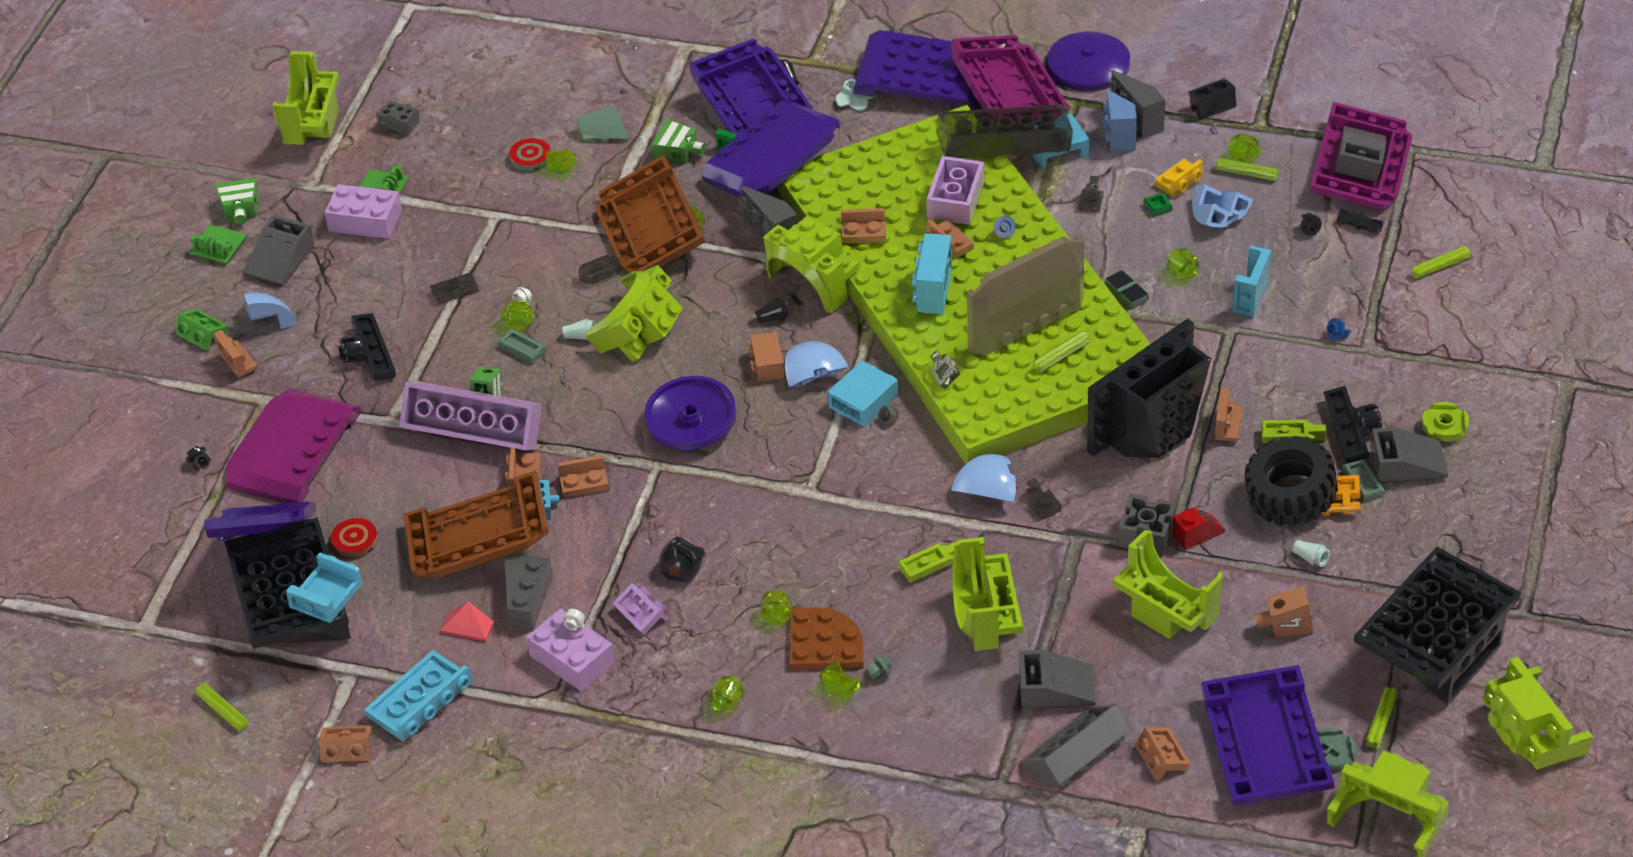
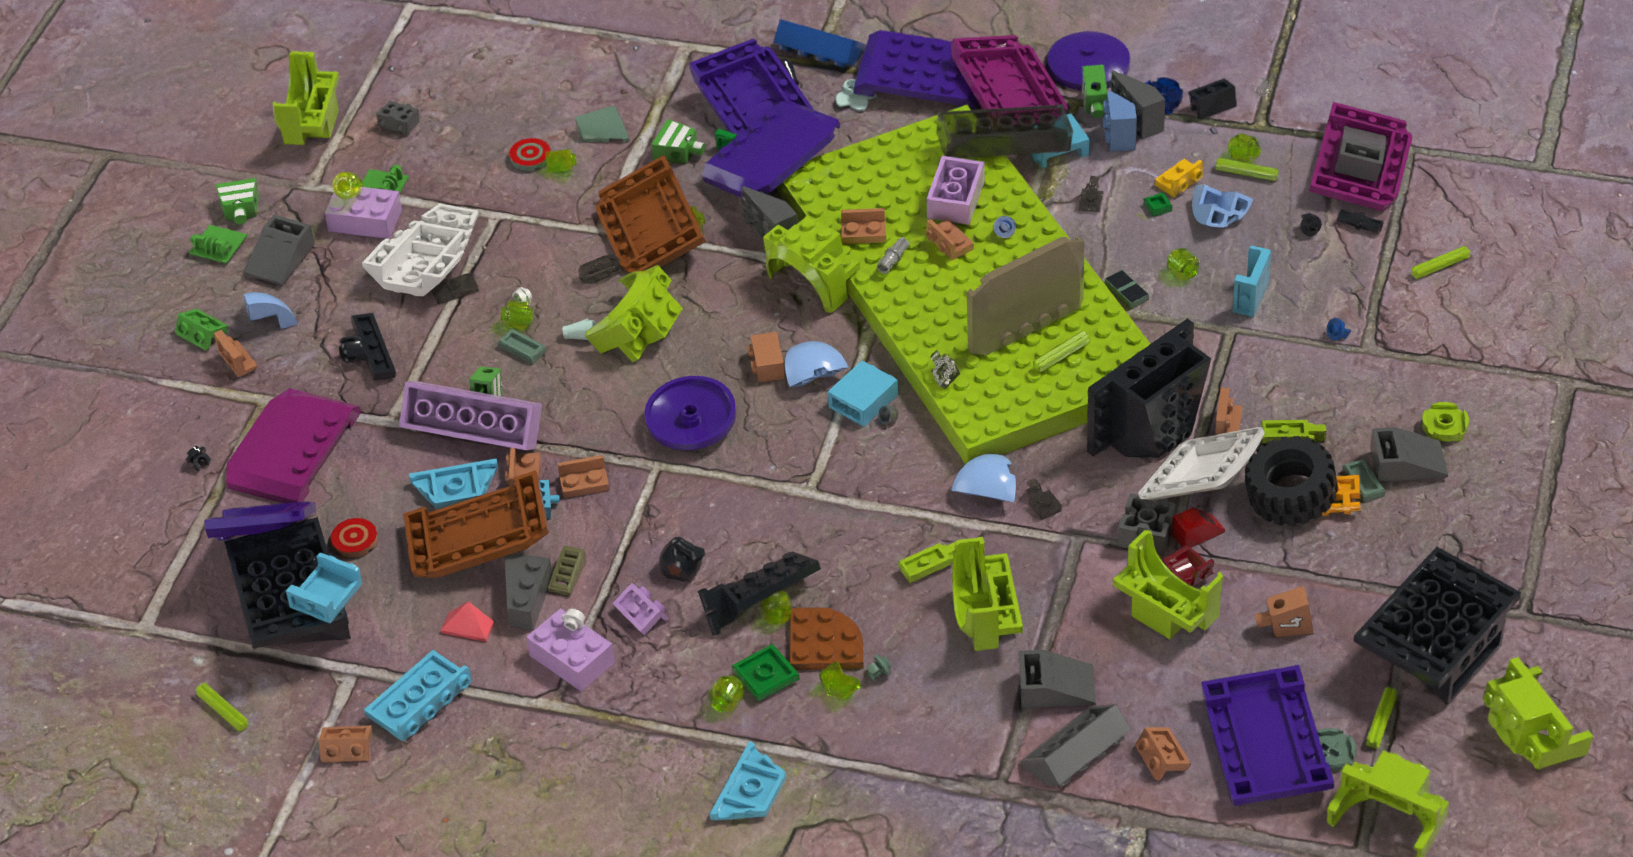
black cone [754,299,789,324] -> none
medium azure brick [912,233,952,314] -> none
light aqua cone [1293,540,1330,567] -> none
black plate [1323,386,1383,464] -> none
none -> clear neon green head [332,171,363,200]
none -> white wedge [362,204,479,296]
none -> medium azure wing [409,459,498,510]
none -> olive slope [548,545,587,596]
none -> black hinge [698,552,821,636]
none -> medium azure wing [710,741,786,821]
none -> green plate [732,644,800,702]
none -> blue slope [773,19,866,68]
none -> light grey axle [877,237,909,274]
none -> bright green torso [1081,65,1107,118]
none -> white wedge [1138,427,1265,500]
none -> clear blue plate [1145,77,1183,114]
none -> dark red piece [1162,545,1215,587]

